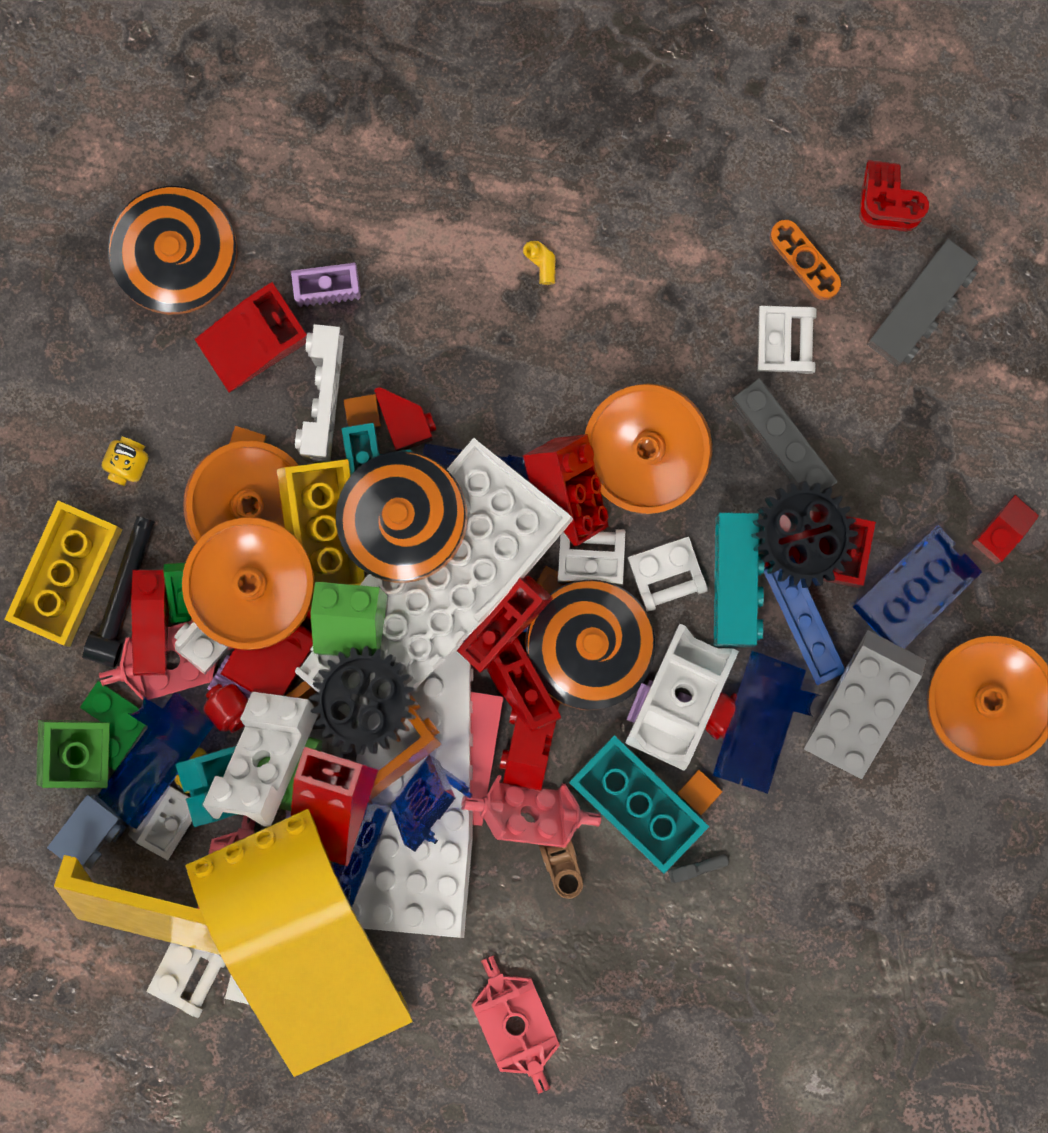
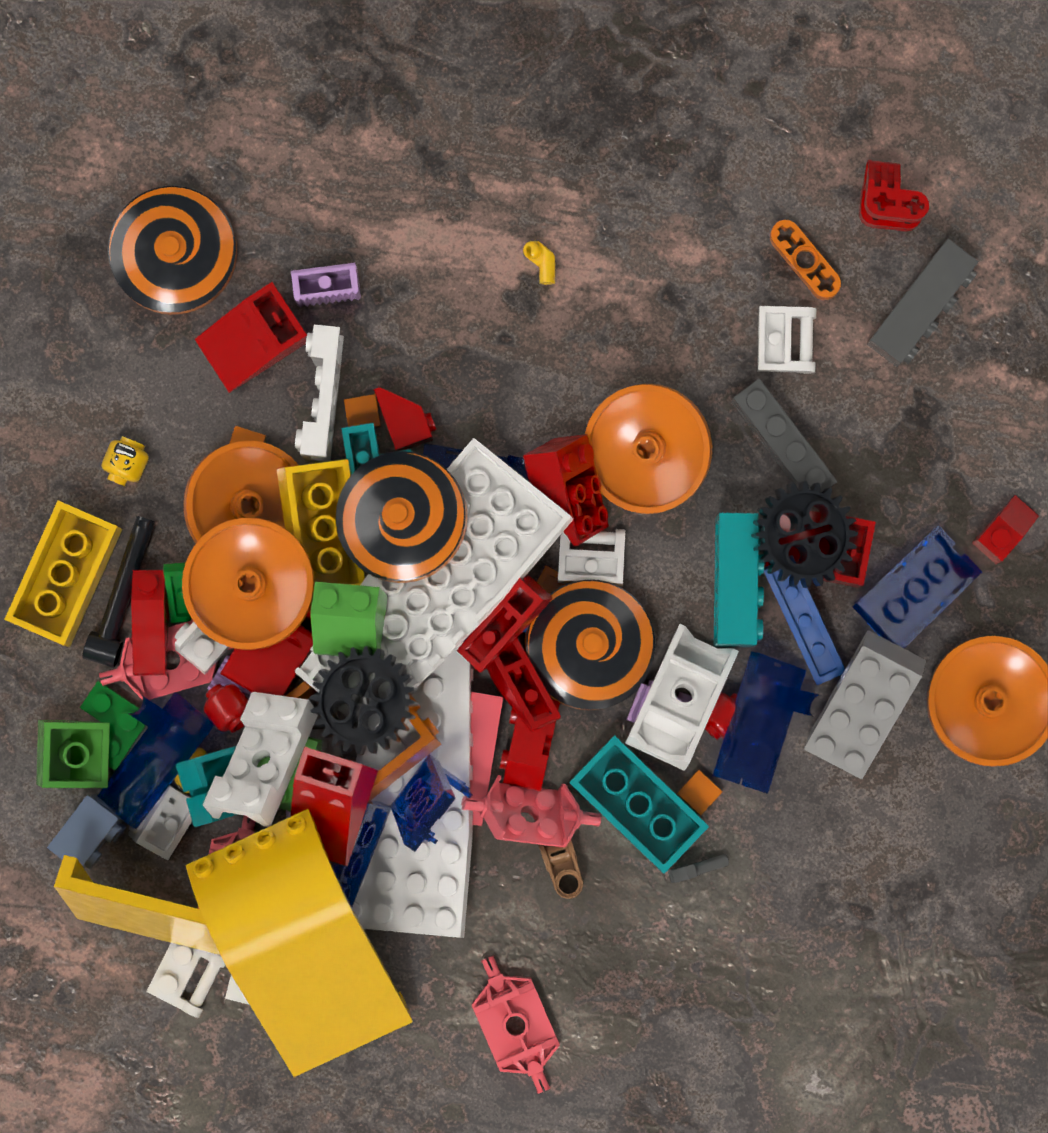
white plate [628,537,708,612] -> none

